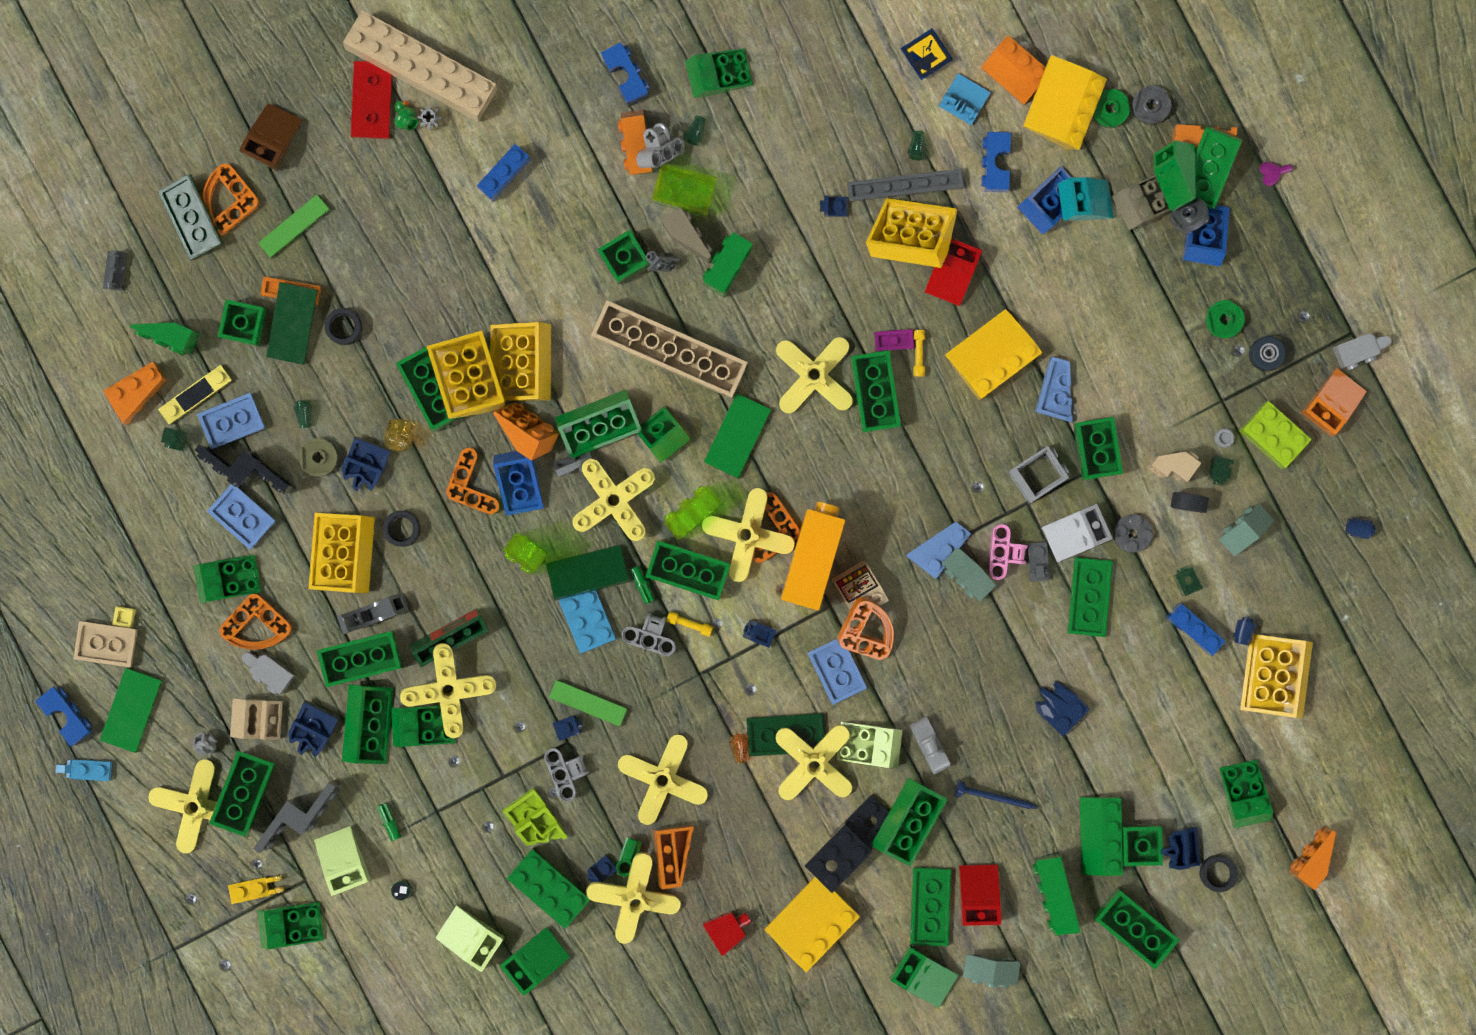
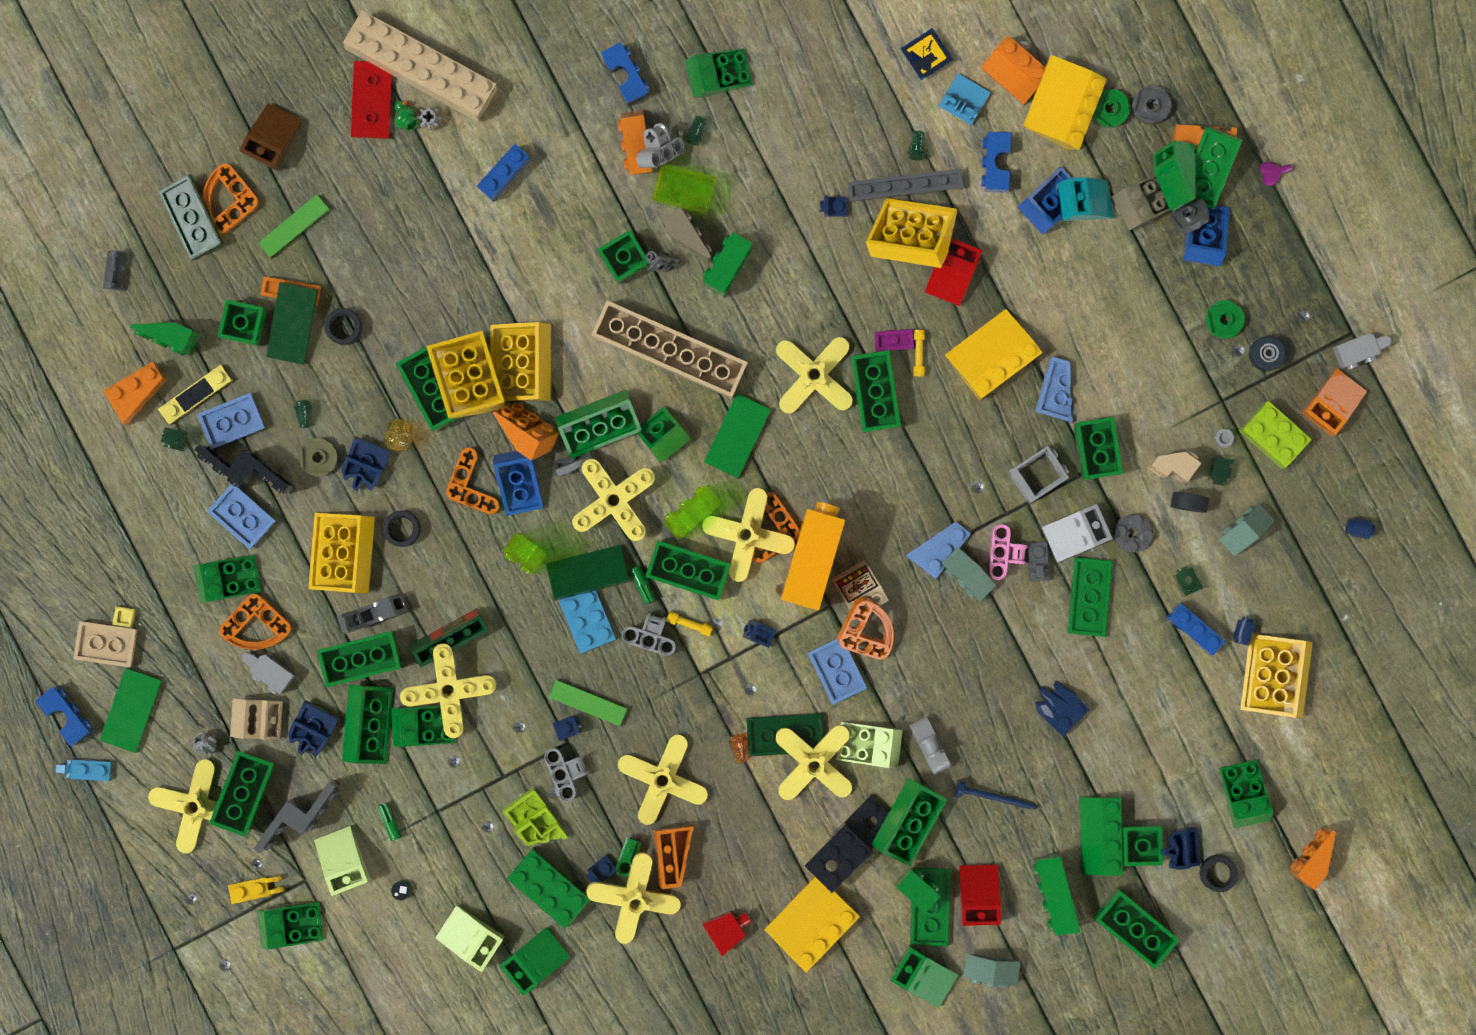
none -> green brick [894,867,941,914]

